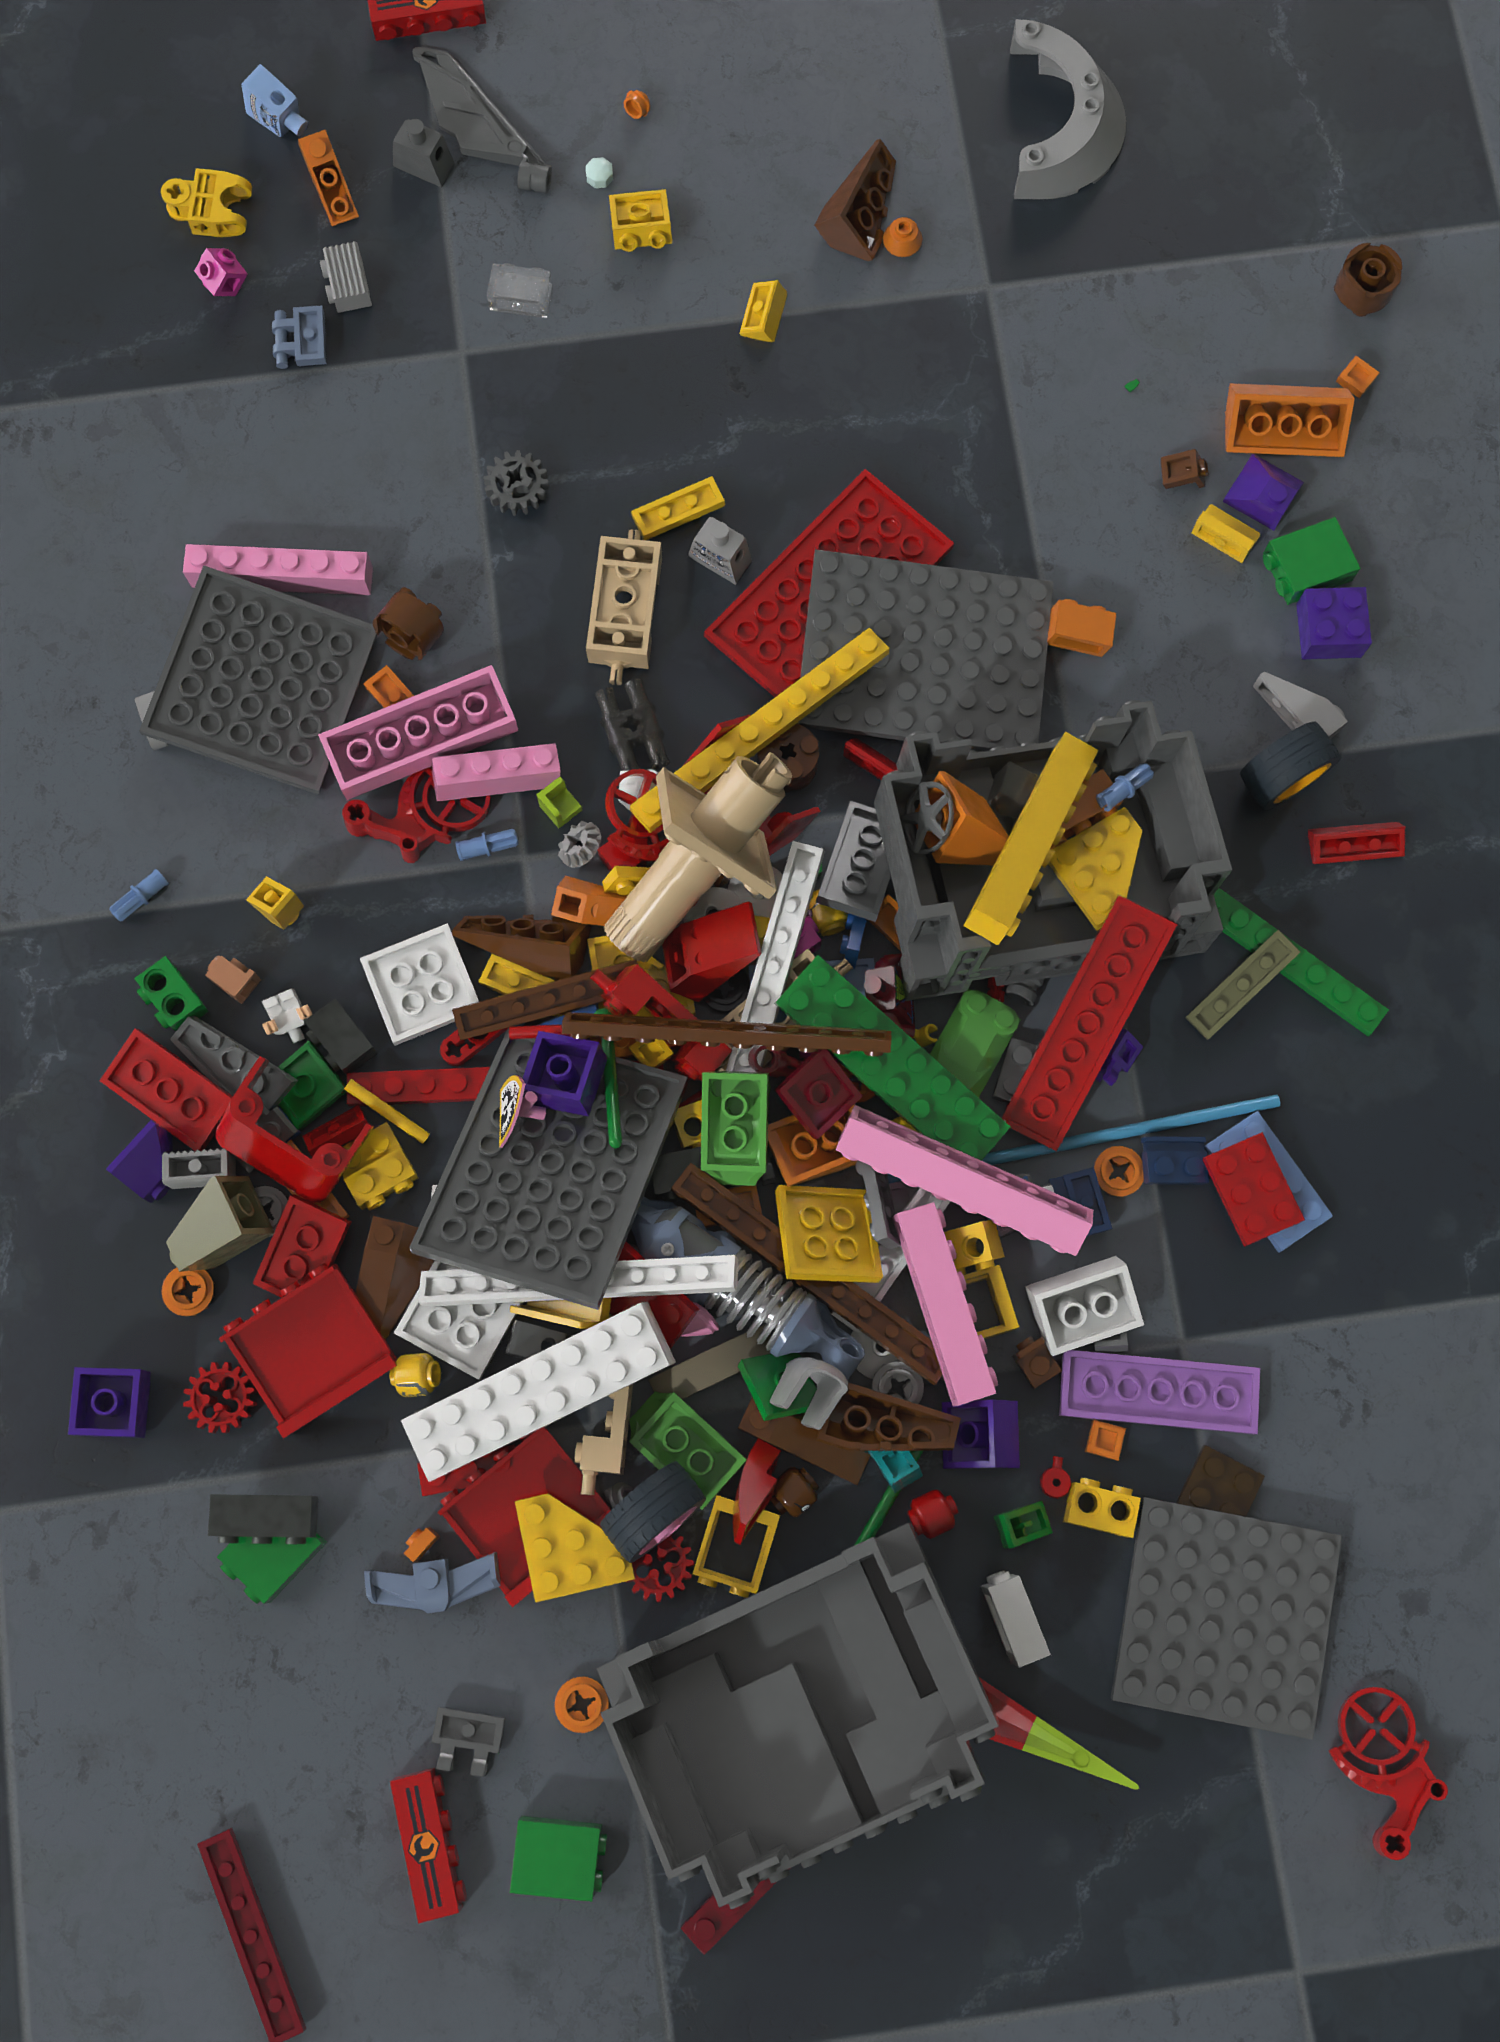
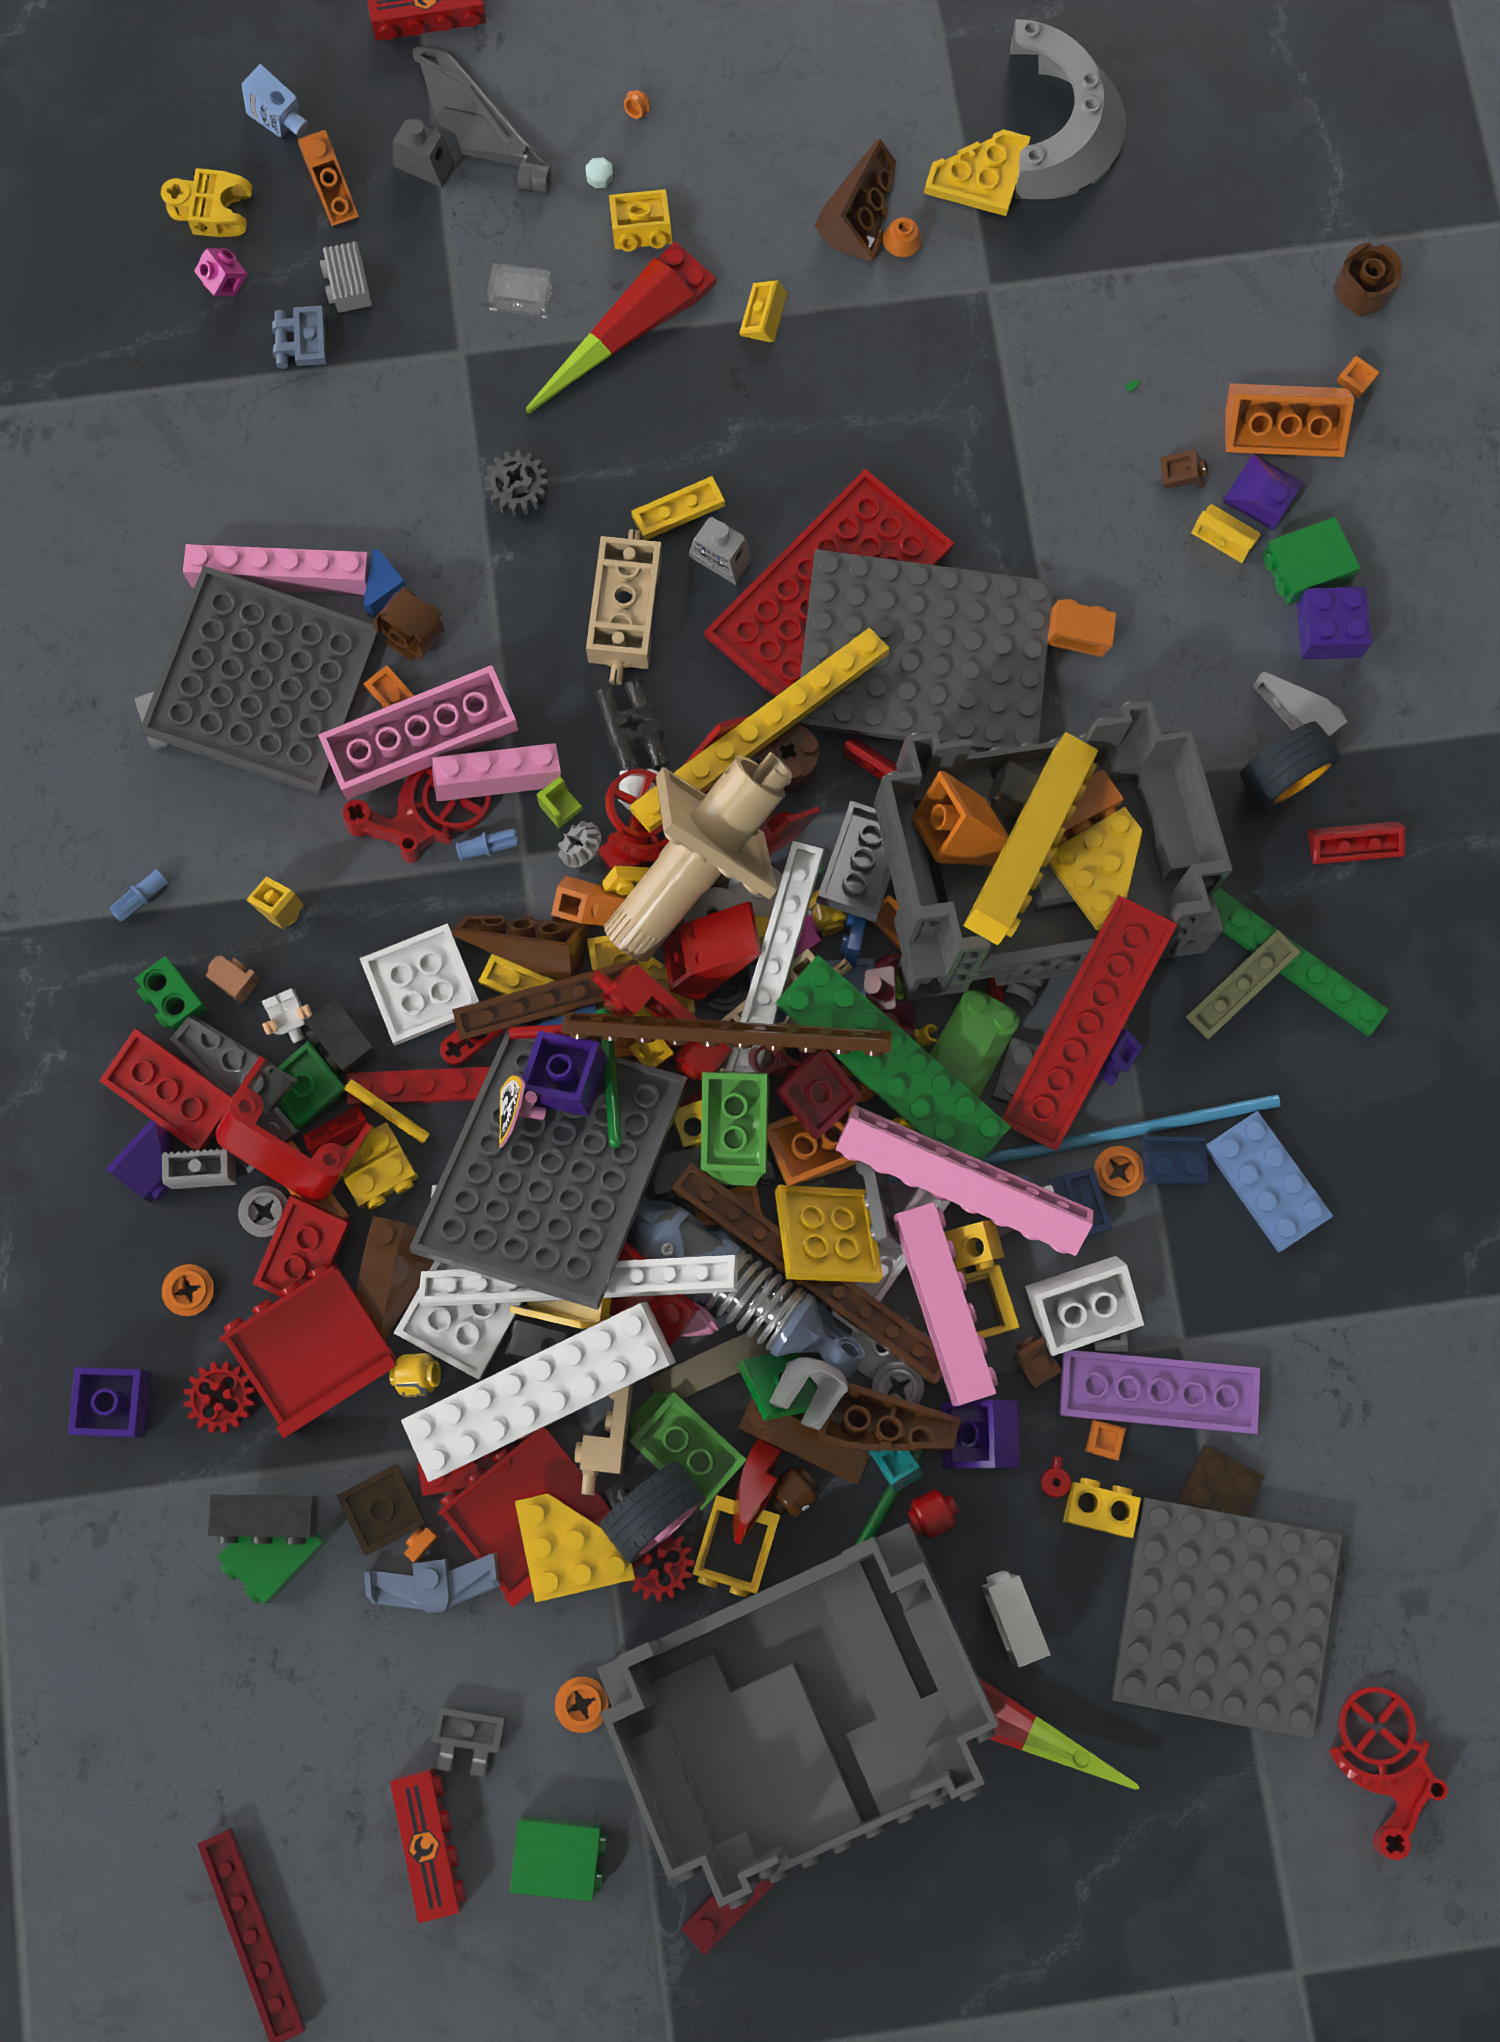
slope [166,1176,274,1272] -> none
dark grey wheel [900,781,954,854] -> none
green slope [993,1501,1053,1549] -> none
medium blue axle [1096,763,1154,812] -> none
red plate [1202,1132,1305,1247] -> none
none -> dark brown plate [336,1464,427,1556]
none -> blue slope [364,549,407,618]
none -> red plate [526,241,717,413]
none -> yellow plate [924,129,1031,216]

